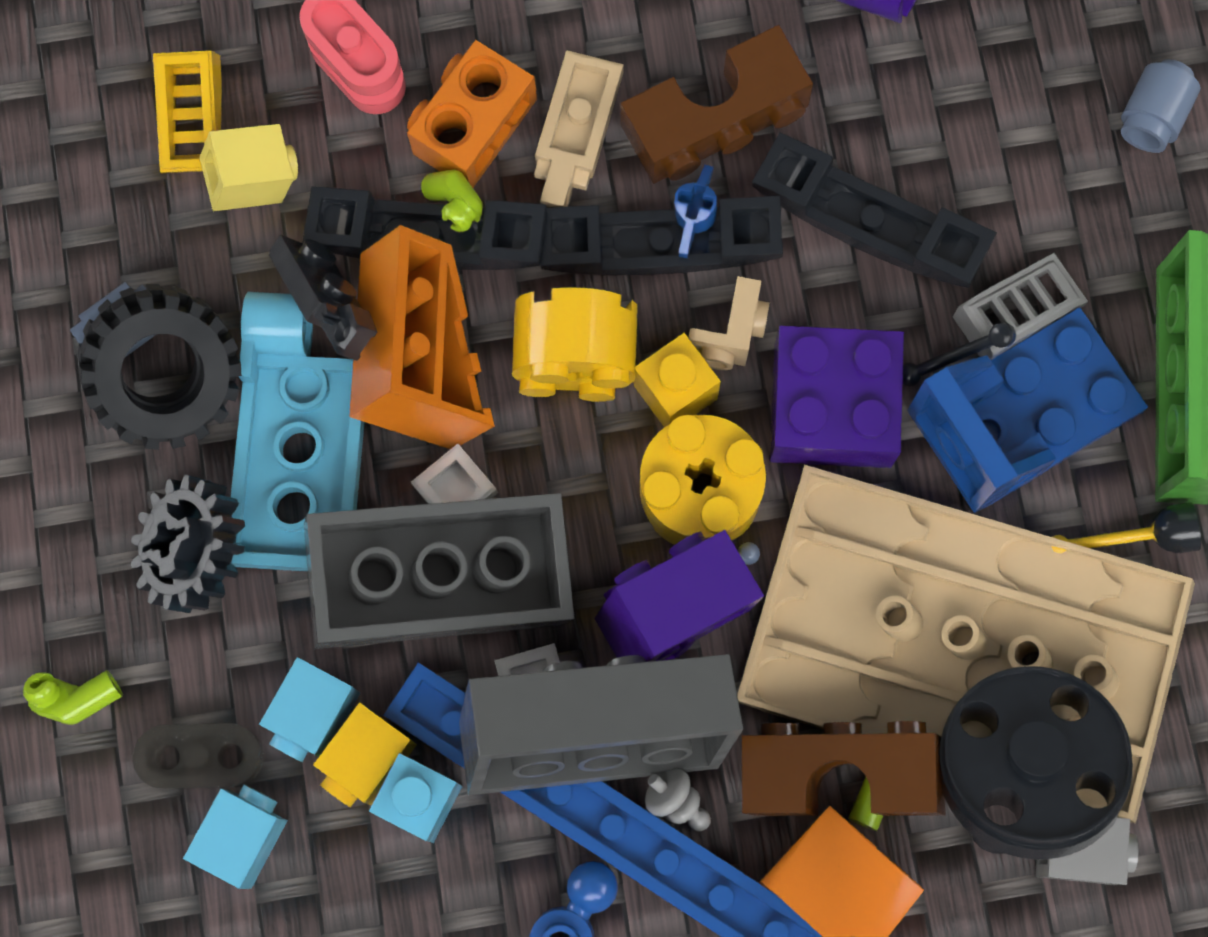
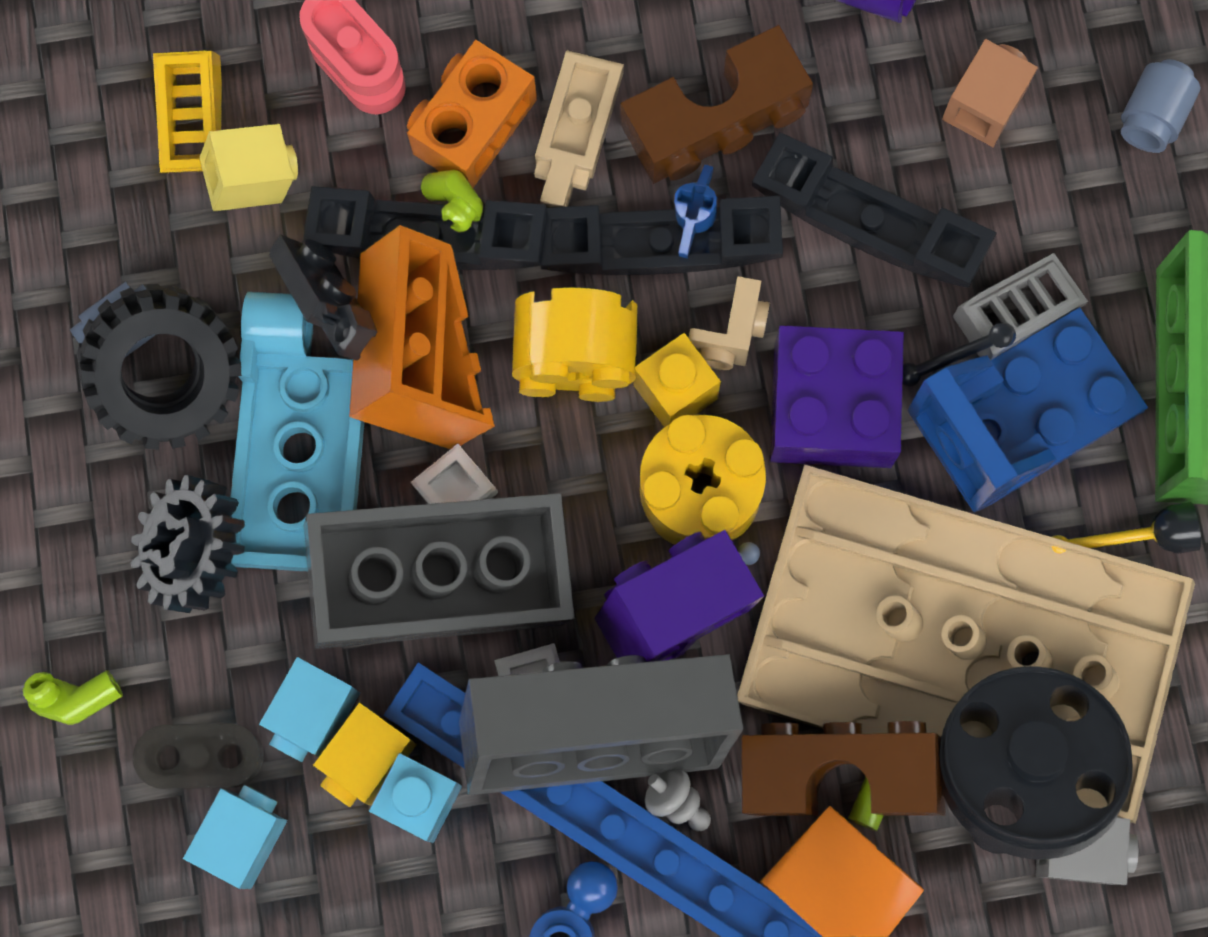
none -> nougat brick [942,39,1038,147]

